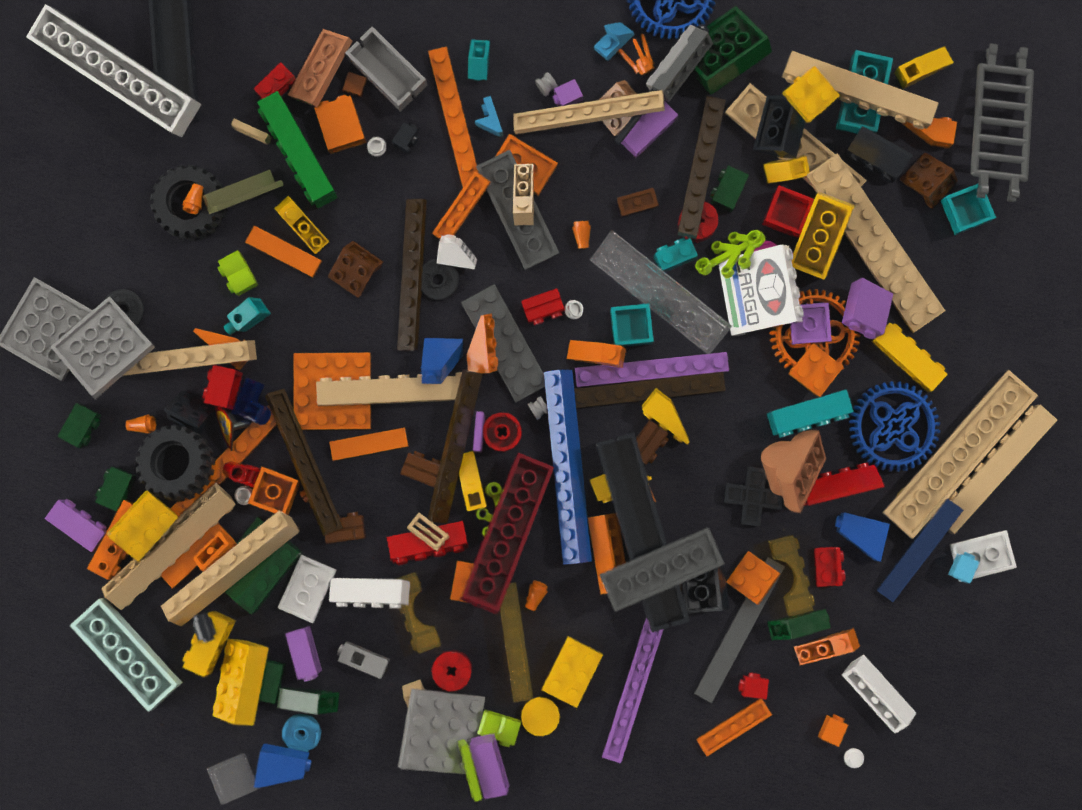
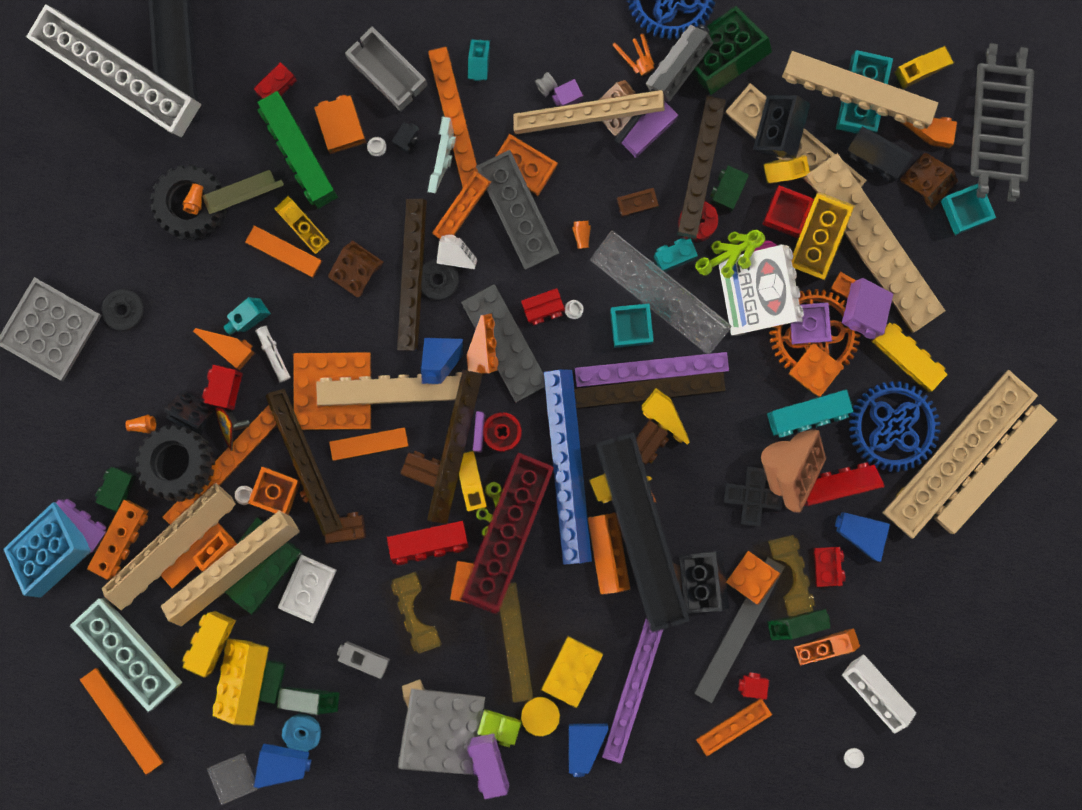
light grey plate [51,296,155,399] -> none
dark green brick [57,403,101,448] -> none
yellow brick [107,490,178,562] -> none
tan brick [123,340,257,376] -> none
black brick [192,612,217,643] -> none
lime brick [217,250,258,296] -> none
red piece [223,461,261,487] -> none
tan tile [231,119,271,144] -> none
clear blue brick [231,377,271,425] -> none
medium lavender brick [286,626,322,682] -> none
nougat plate [288,29,352,107] -> none
white brick [329,578,410,609] -> none
dark orange tile [343,72,367,97] -> none
tan tile [407,513,450,552] -> none
red brick [432,650,472,691] -> none
lime tile [457,739,482,802] -> none
dark azure slope [475,96,503,137] -> none
tan slope [513,164,534,225] -> none
orange cone [525,580,548,611] -> none
light grey wheel [527,396,548,420] -> none
orange slope [567,340,626,368] -> none
dark azure slope [594,22,634,60] -> none
dark grey plate [599,527,724,611] -> none
yellow brick [782,66,840,123] -> none
orange brick [818,714,848,747] -> none
dark blue tile [877,498,964,602] -> none
medium azure brick [948,552,980,584] -> none
white tile [949,530,1017,582] -> none
none -> dark azure slope [3,502,91,598]
none -> orange tile [80,668,163,775]
none -> white pin [255,326,291,383]
none -> light aqua wing [428,117,456,193]
none -> blue slope [569,724,608,777]
none -> orange plate [830,272,856,299]

